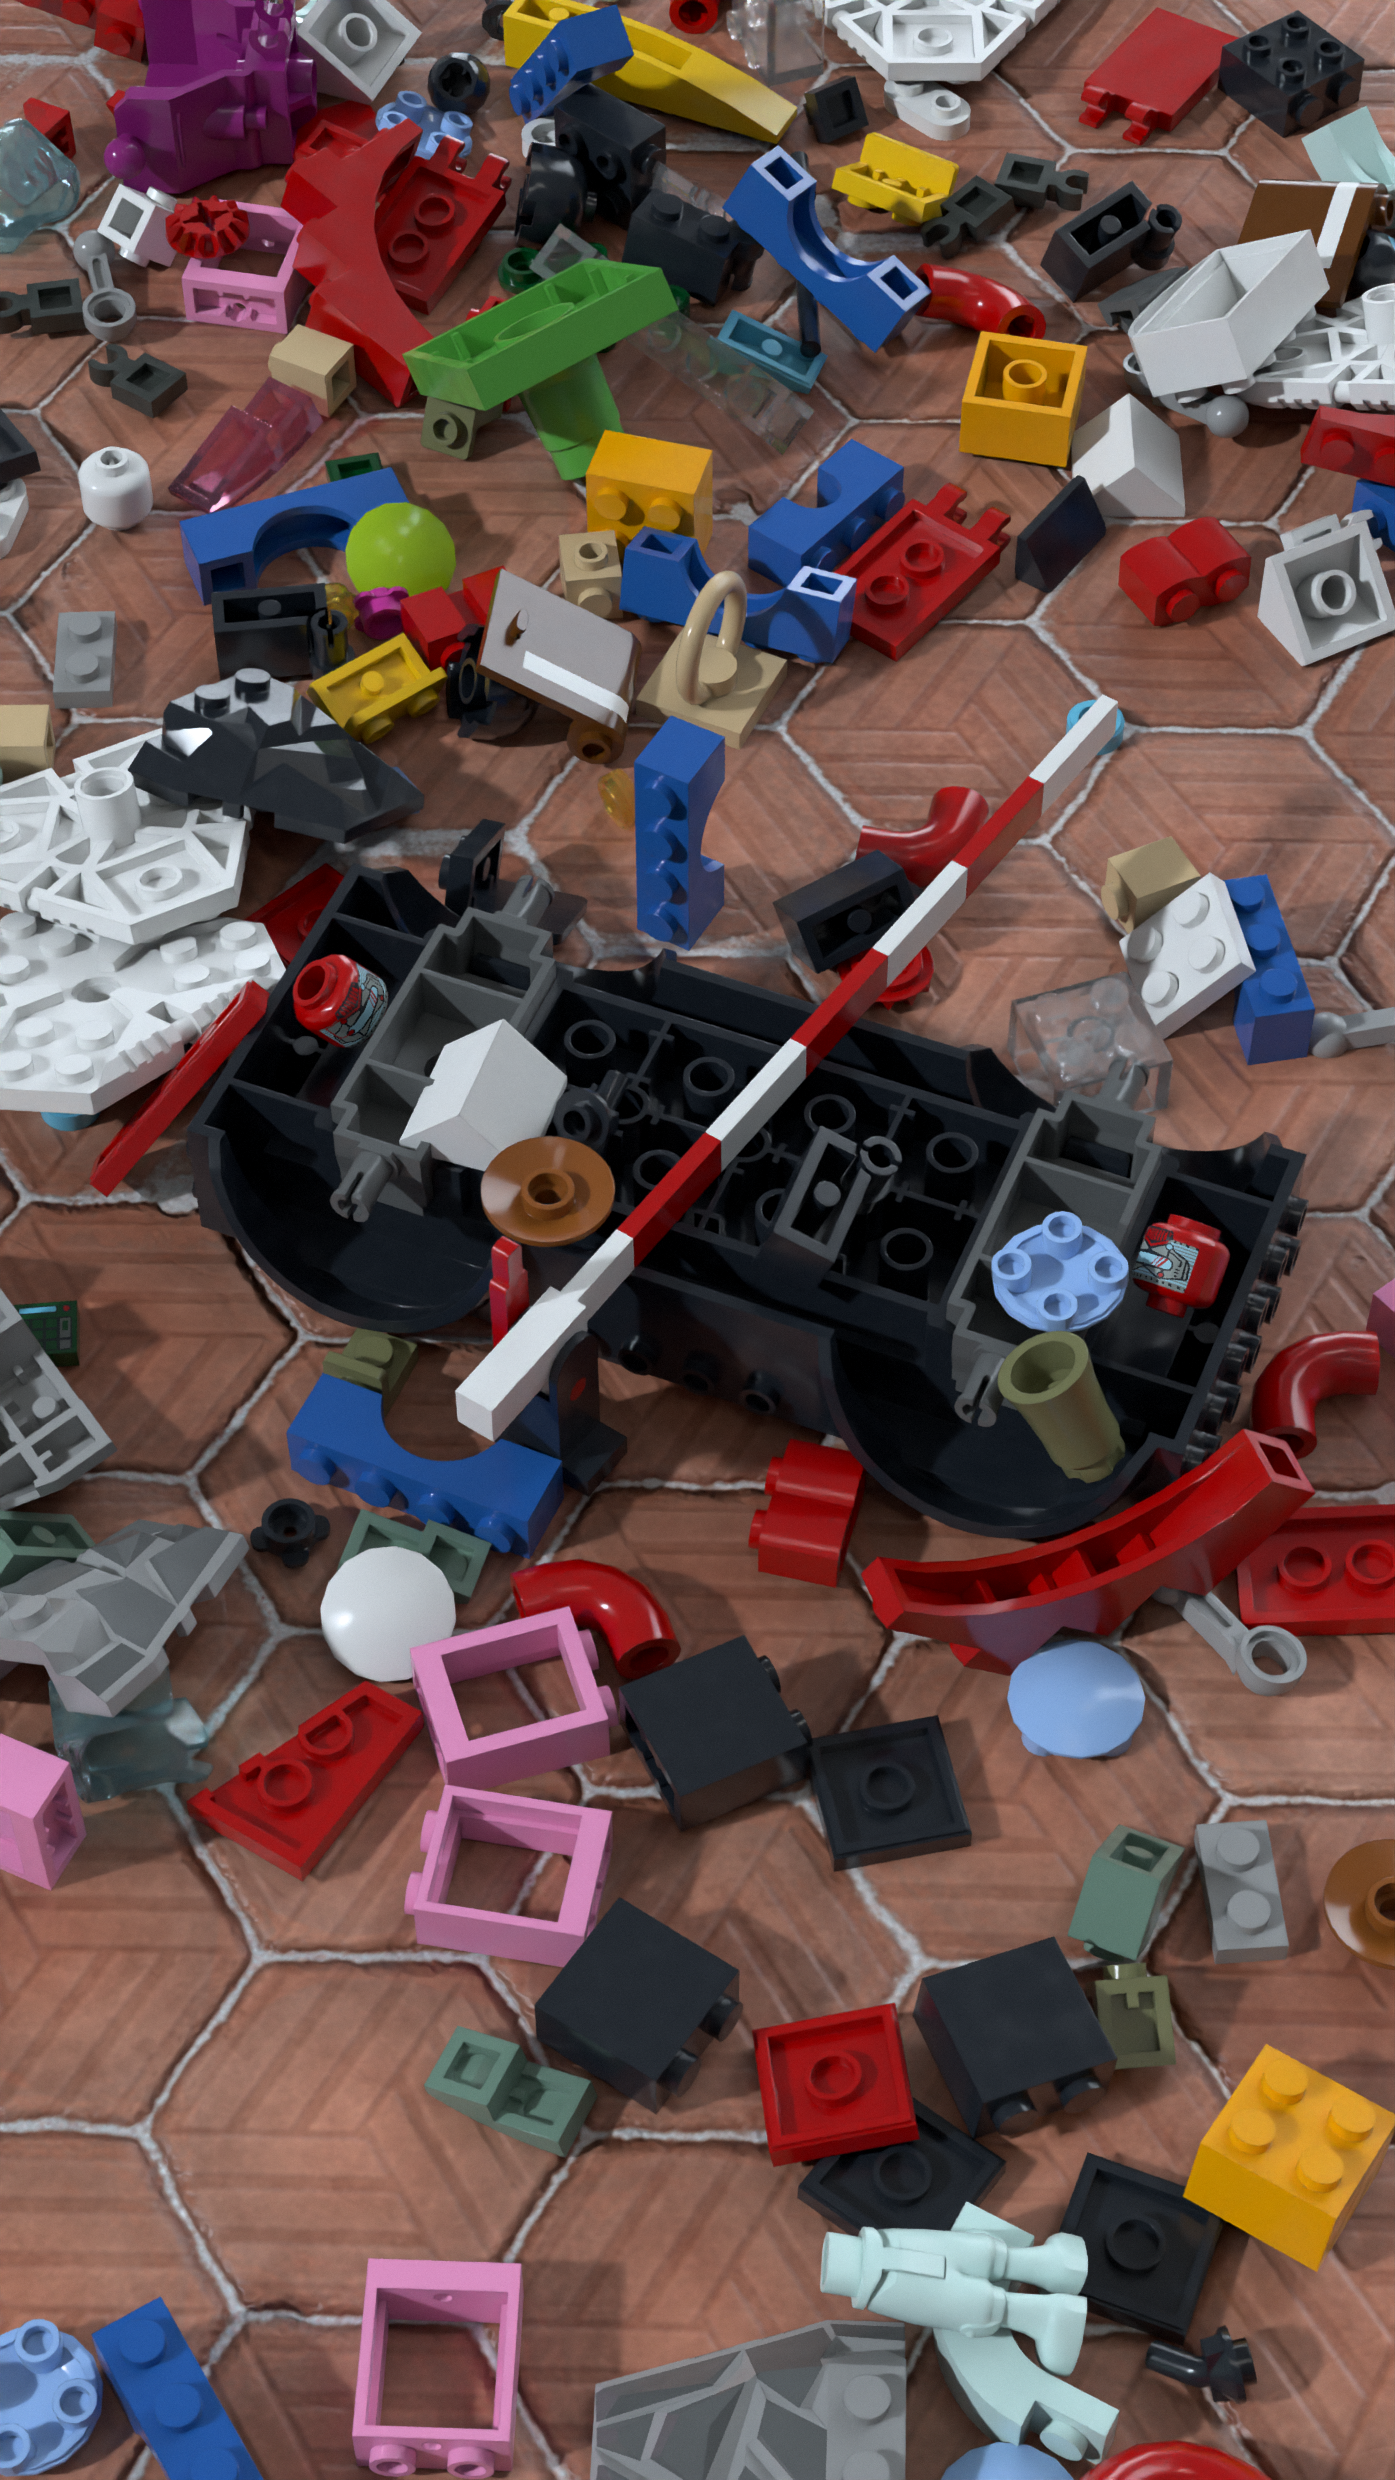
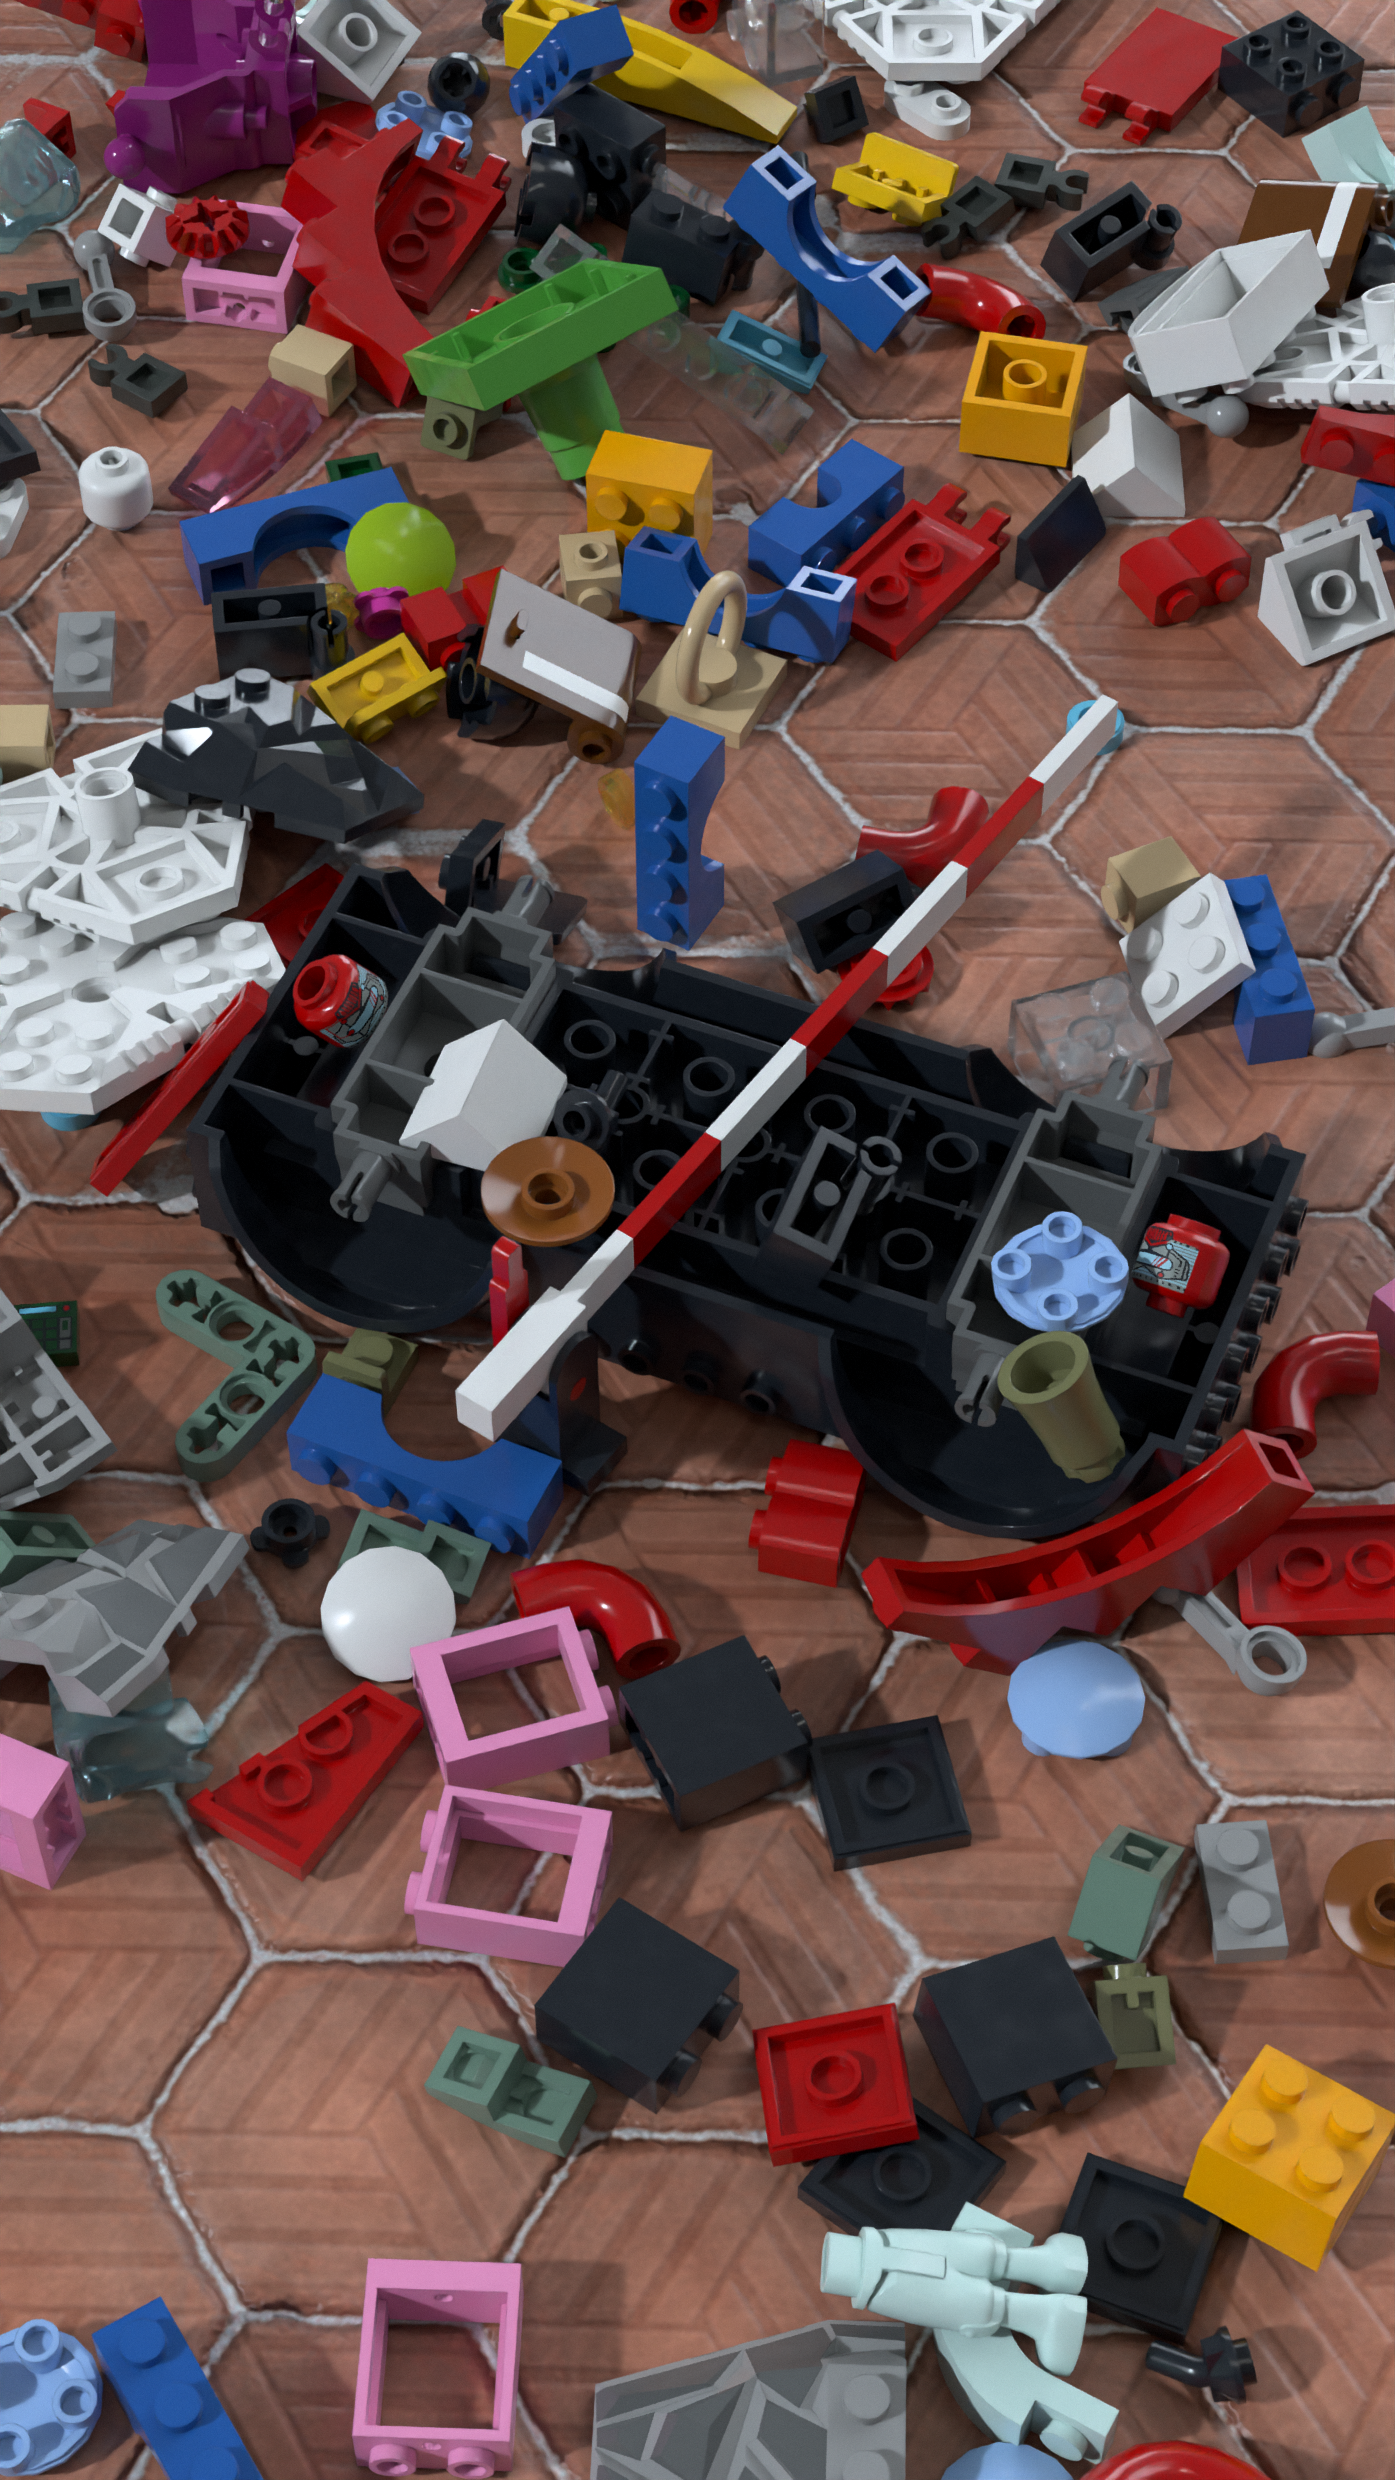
none -> sand green beam [155,1270,318,1482]

